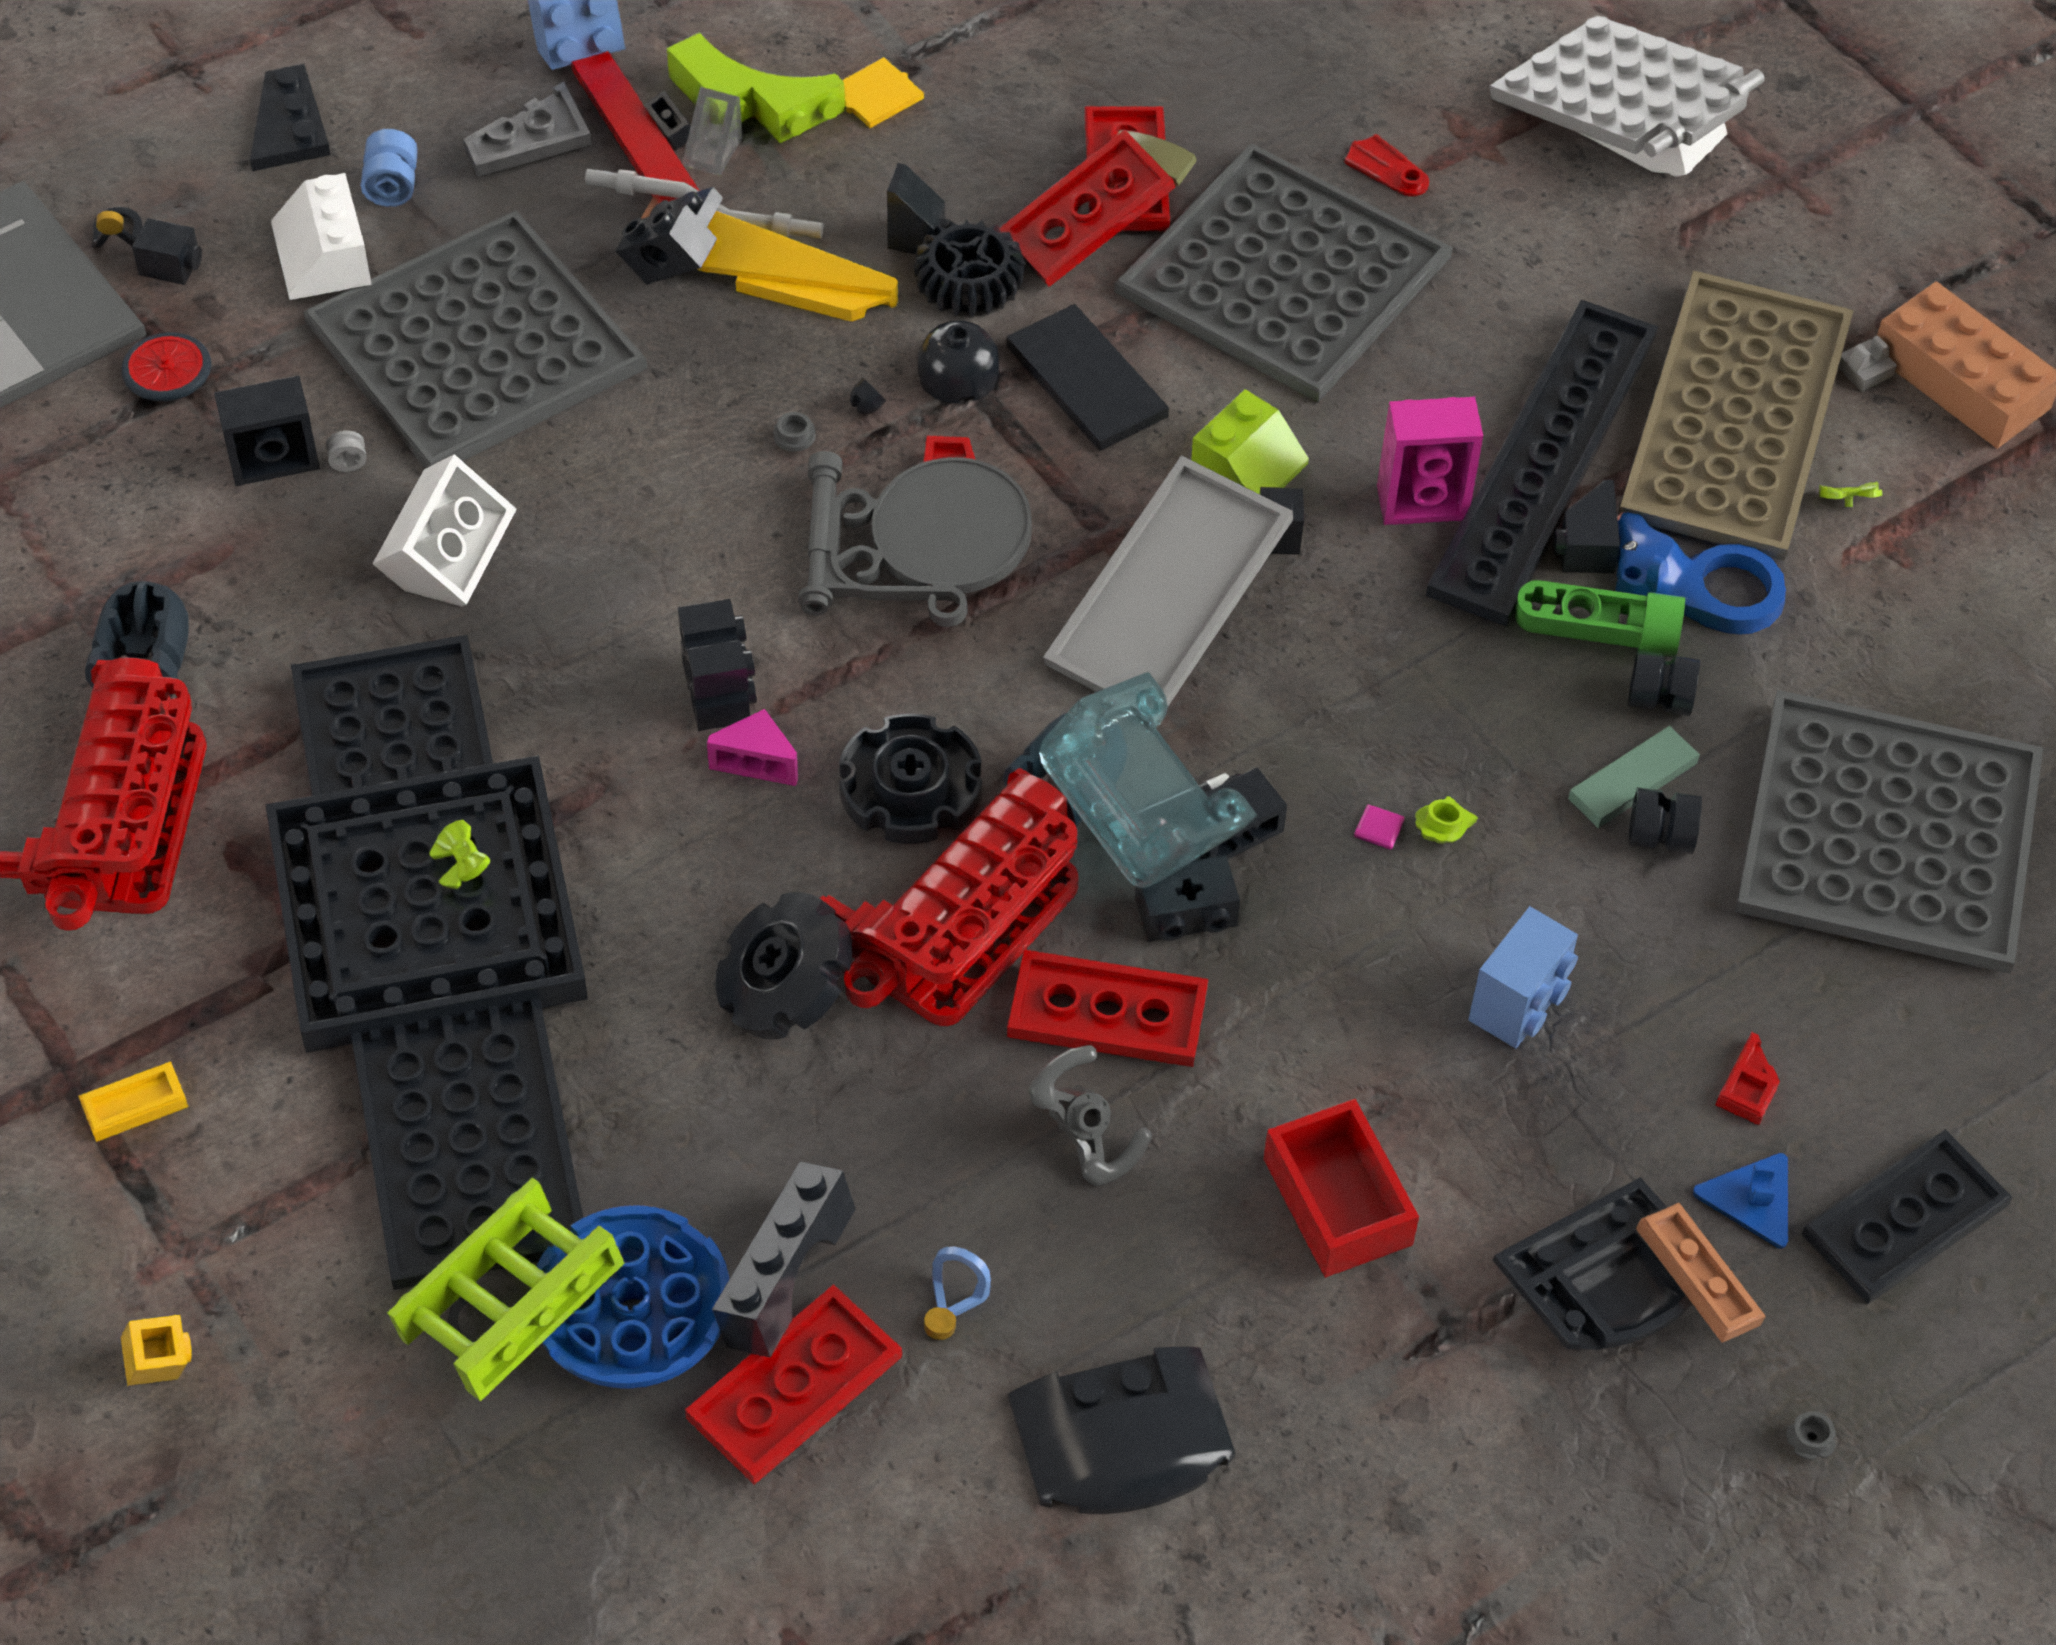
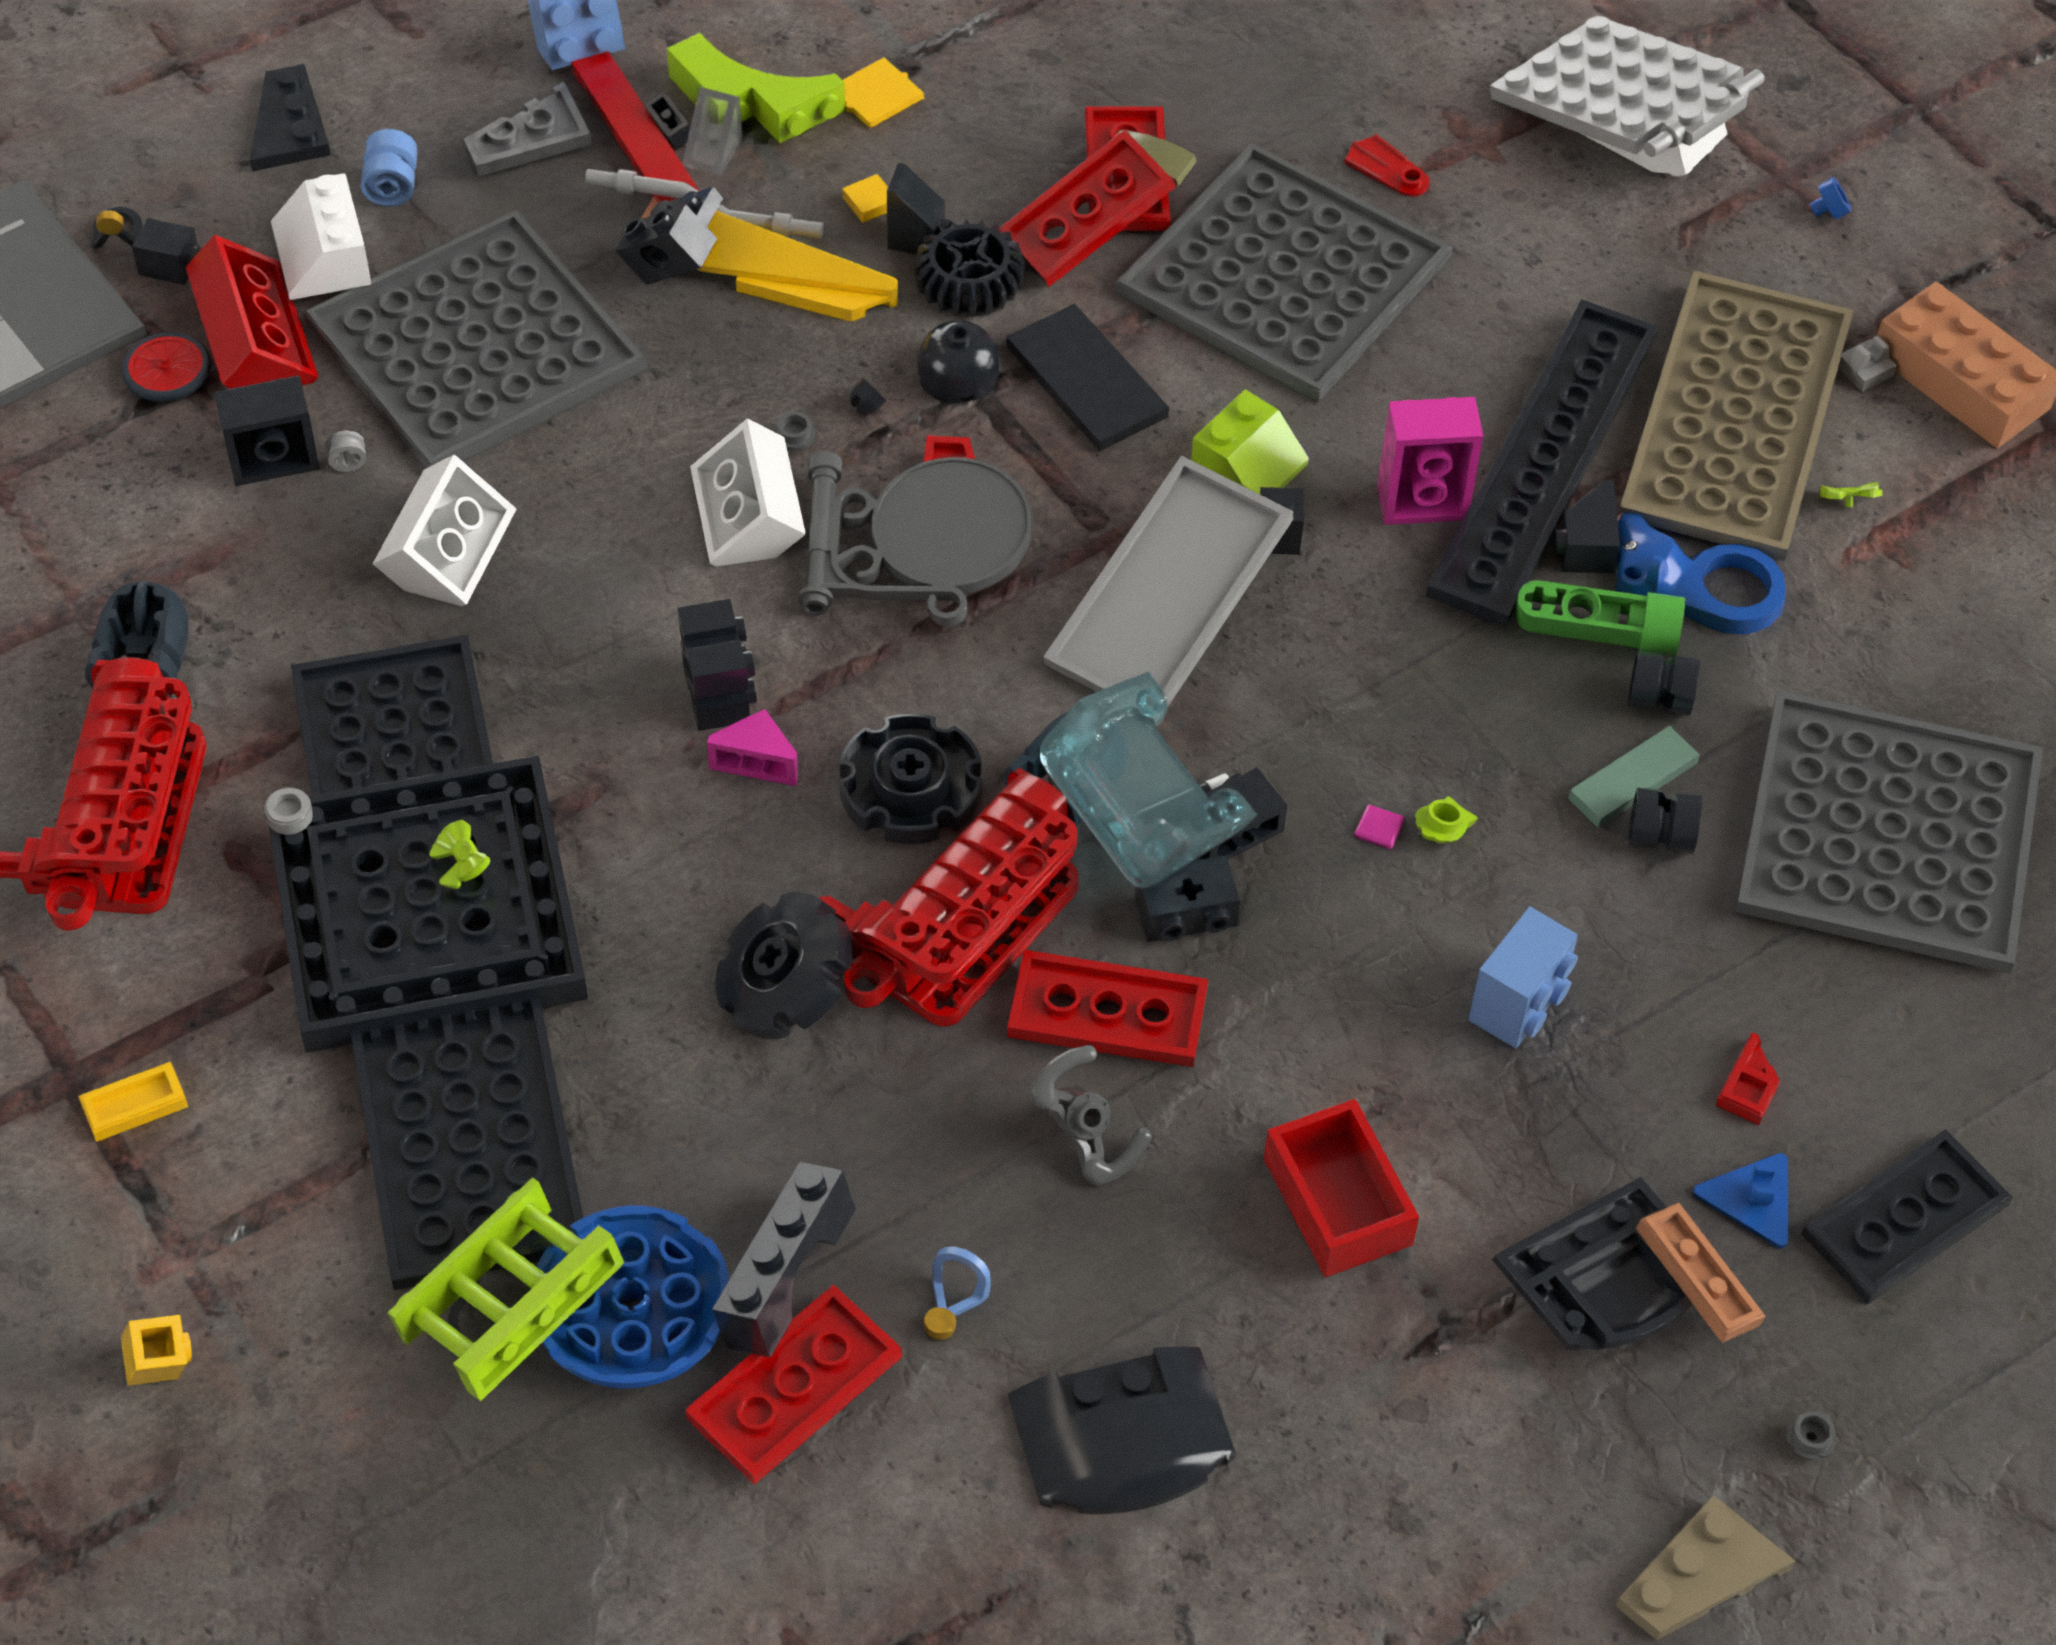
none -> red slope [185,234,319,389]
none -> light grey tile [264,788,313,835]
none -> white slope [690,419,806,567]
none -> yellow tile [842,174,888,223]
none -> dark tan wing [1616,1495,1795,1640]
none -> blue tile [1810,177,1852,220]

